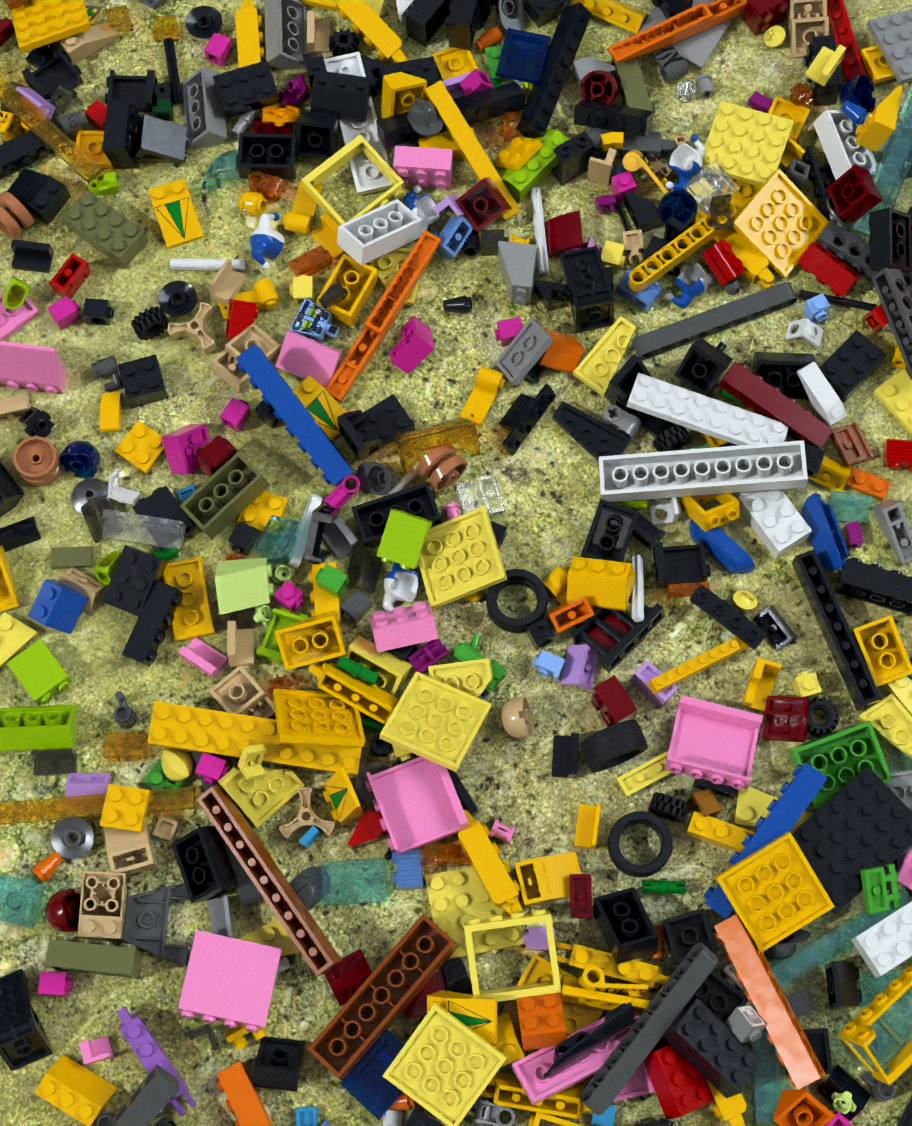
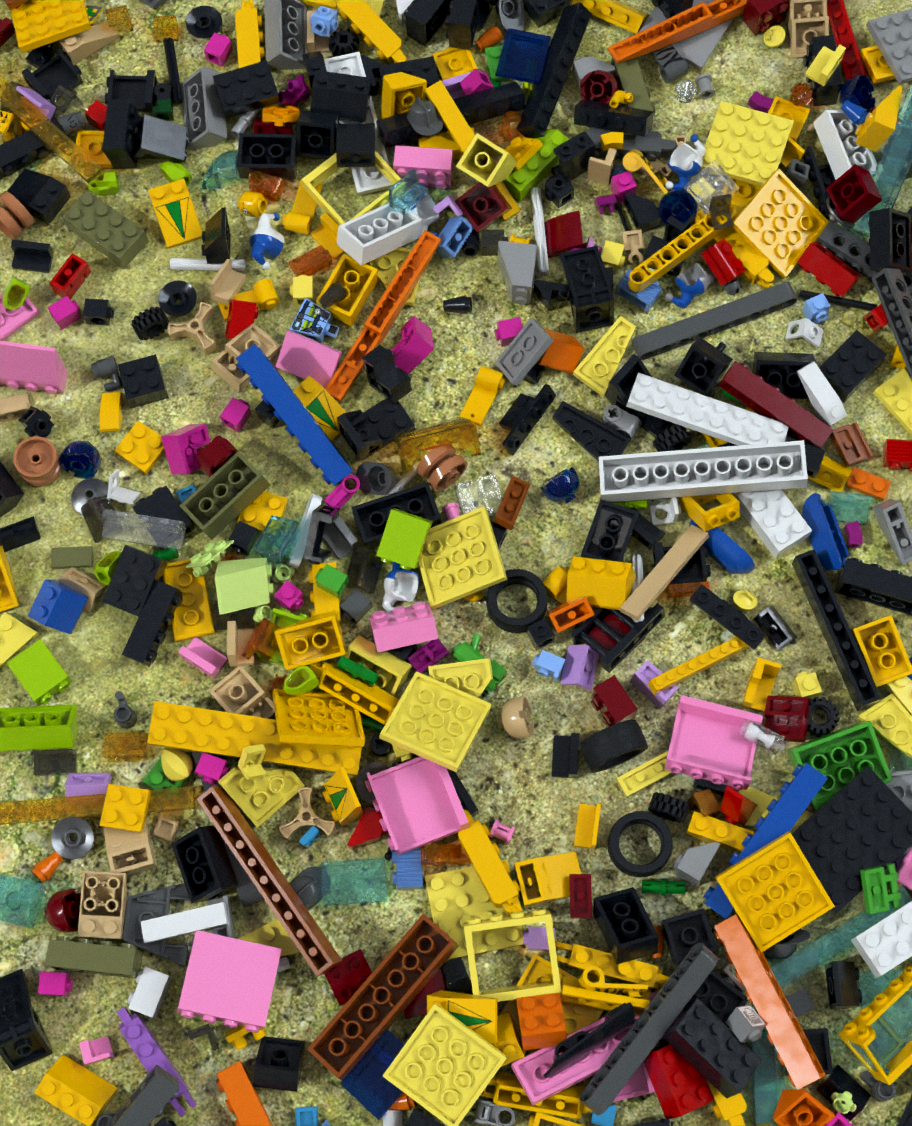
none -> white brick [128,967,173,1019]
none -> white tile [141,902,229,944]
none -> lime rock [159,161,192,186]
none -> yellowish green hinge [185,540,234,577]
none -> black slope [201,207,231,264]
none -> clear orange panel [242,618,280,660]
none -> lime rock [283,666,319,695]
none -> light blue brick [310,6,338,37]
none -> black panel [336,123,375,167]
none -> black brick [362,345,412,403]
none -> clear light blue panel [389,169,429,215]
none -> light yellow slope [456,133,517,187]
none -> dark orange plate [493,476,530,530]
none -> clear blue cylinder [539,466,580,503]
none -> black brick [544,173,574,208]
none -> yellow arm [609,90,633,108]
none -> tan tile [620,524,709,621]
none -> light grey slope [672,842,720,887]
none -> red slope [721,785,757,826]
none -> clear piece [738,719,787,755]

